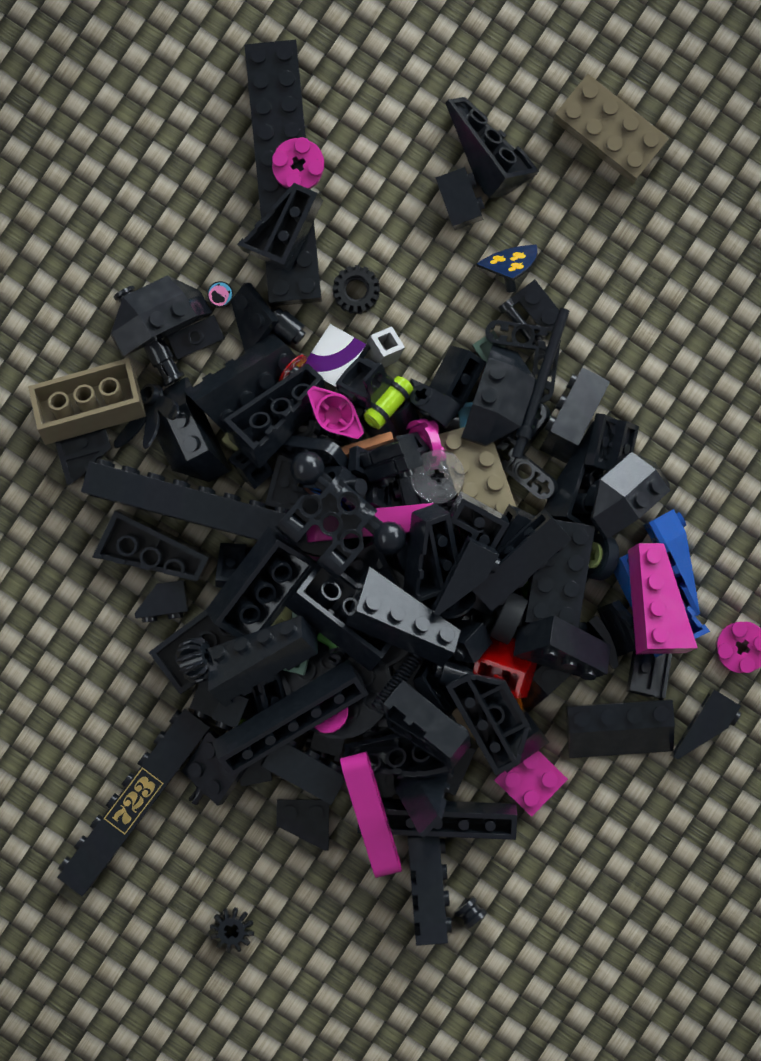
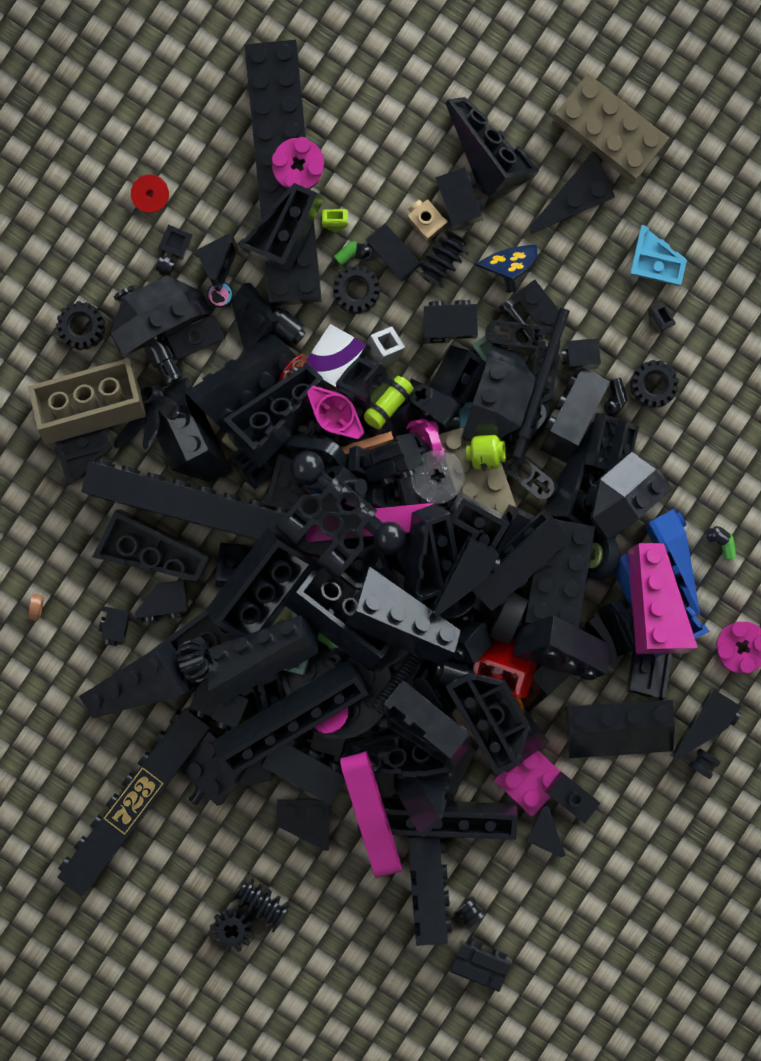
none -> nougat tile [28,594,44,621]
none -> black tyre [56,301,105,350]
none -> black wedge [79,640,197,718]
none -> black brick [99,606,131,646]
none -> red piece [131,174,169,213]
none -> black plate [155,224,193,277]
none -> black slope [195,234,239,292]
none -> black piece [231,877,289,933]
none -> lime slope [322,209,348,233]
none -> arm [333,242,373,266]
none -> black slope [366,223,420,282]
none -> tan brick [407,199,448,242]
none -> black piece [415,229,469,289]
none -> black brick [423,300,478,344]
none -> black brick [450,938,511,992]
none -> lime head [466,435,506,470]
none -> black slope [526,804,566,857]
none -> black wing [530,152,615,234]
none -> black plate [545,771,601,823]
none -> black brick [560,338,601,372]
none -> black arm [603,378,627,416]
none -> medium azure wing [629,225,687,286]
none -> black tyre [630,360,679,408]
none -> black slope [648,302,676,332]
none -> black wheel [688,748,721,779]
none -> arm [706,526,737,560]

